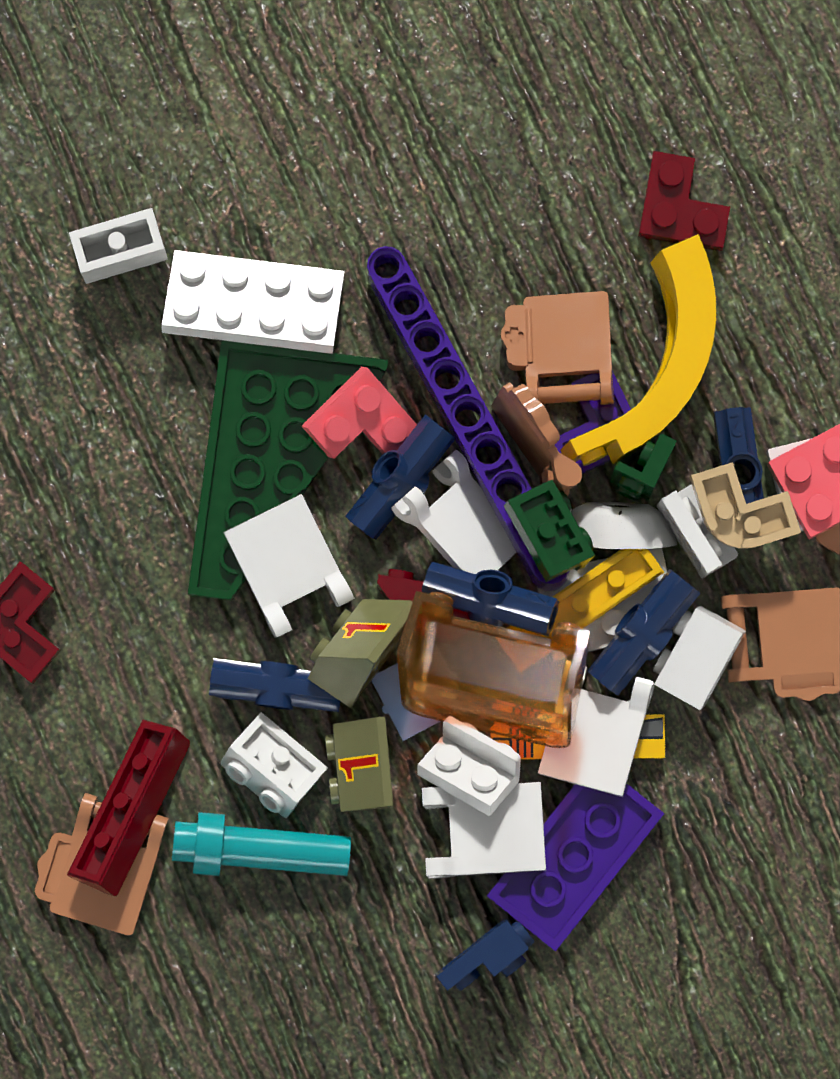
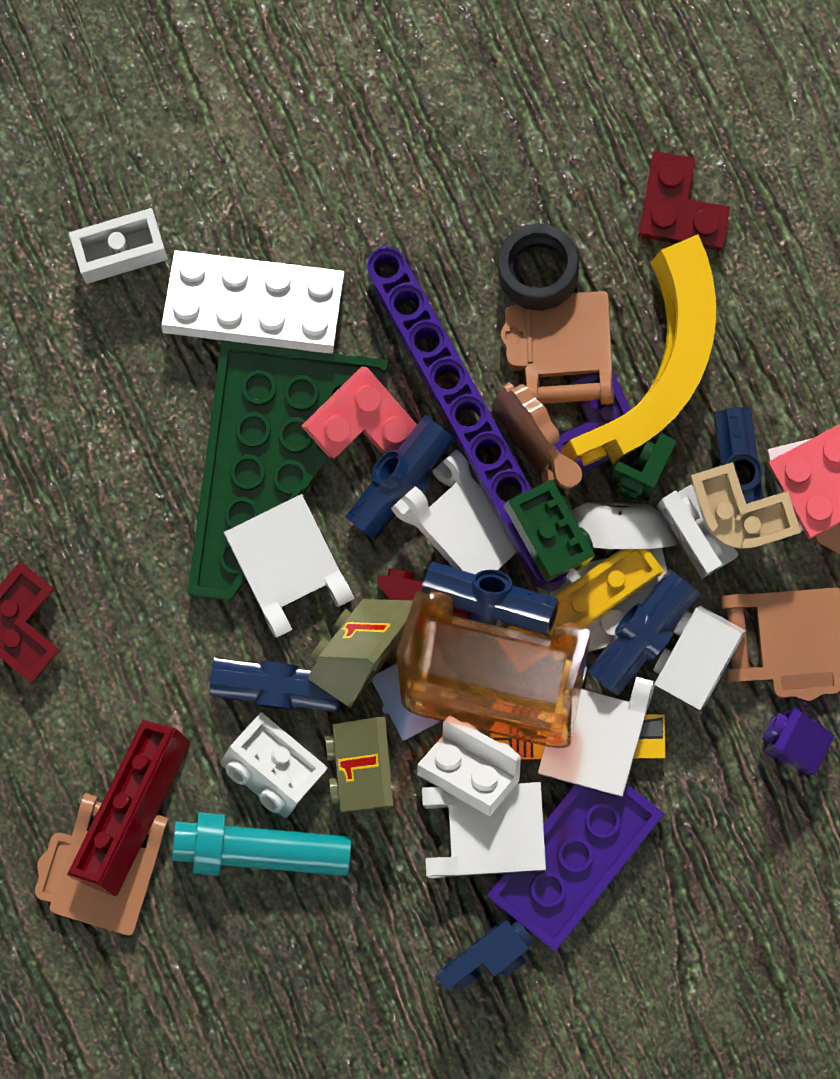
none -> black tyre [497,224,579,311]
none -> dark purple slope [761,708,835,776]

